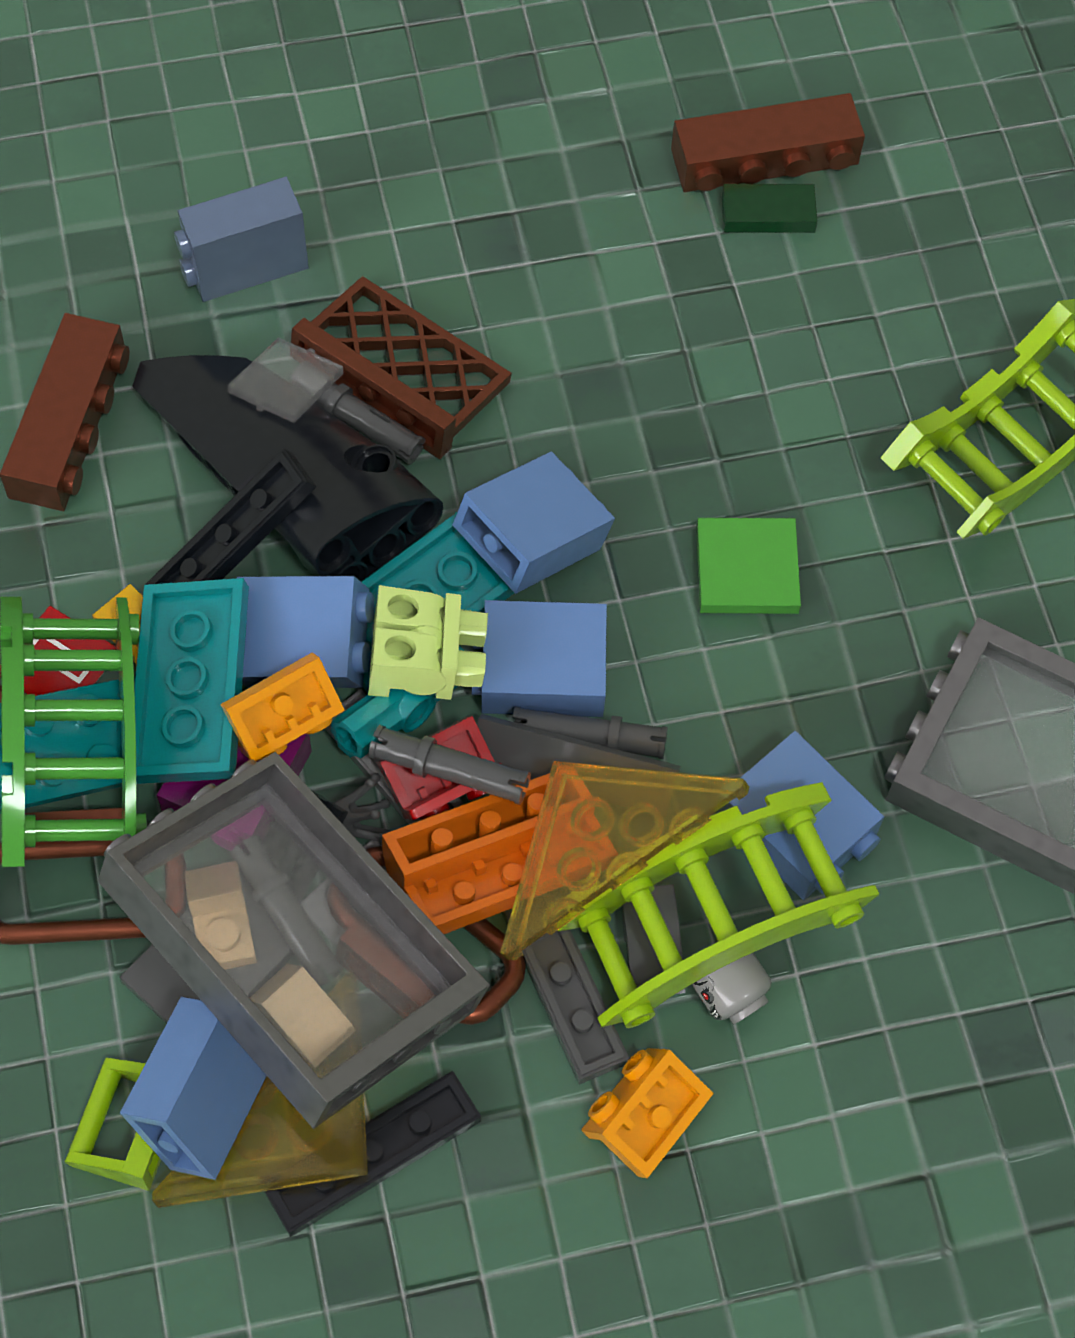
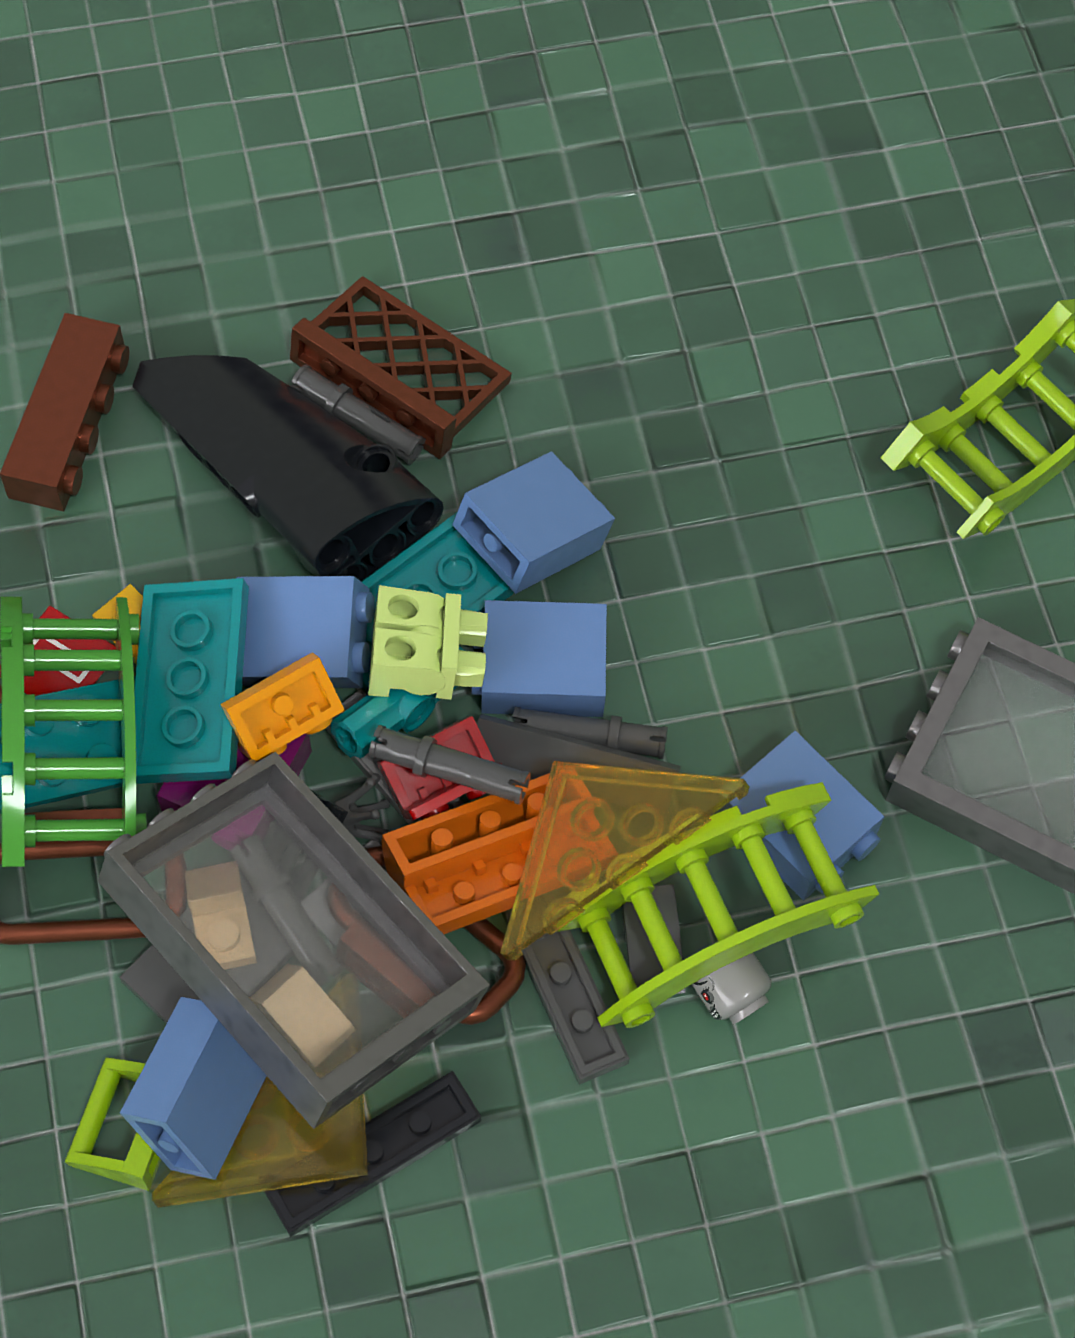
black tile [145,448,316,585] -> none
sand blue brick [174,176,309,302] -> none
clear piece [228,337,344,423] -> none
light orange bracket [581,1048,714,1179] -> none
copper brick [671,93,865,192] -> none
bright green tile [696,518,801,614] -> none
dark green tile [722,184,817,233] -> none

